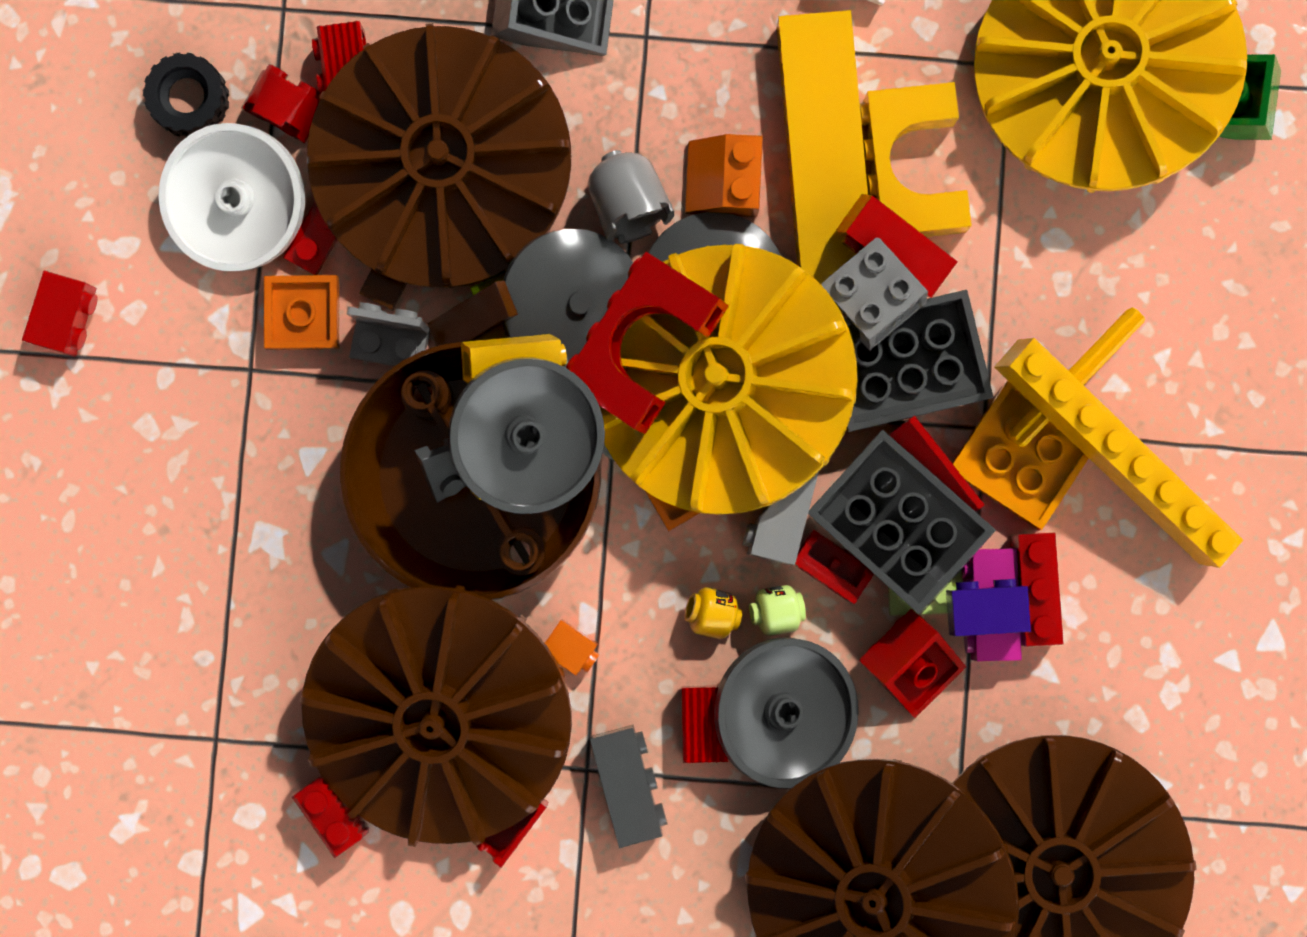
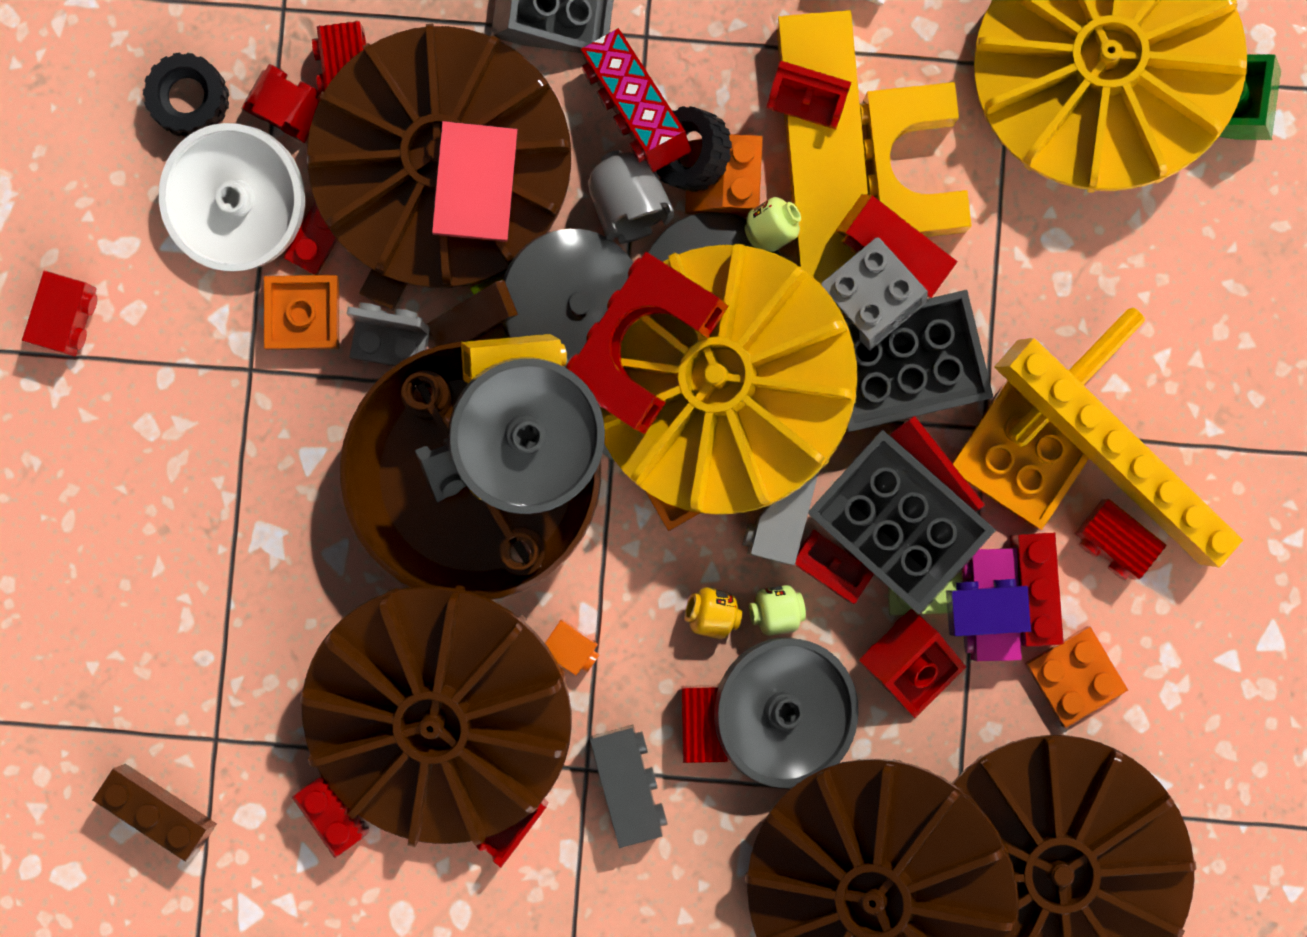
none -> reddish brown brick [92,764,217,862]
none -> coral tile [432,121,517,242]
none -> red brick [581,28,691,172]
none -> black tyre [656,106,732,192]
none -> yellowish green head [745,197,801,252]
none -> red hinge [766,60,852,130]
none -> orange plate [1025,626,1129,728]
none -> red brick [1074,498,1167,581]

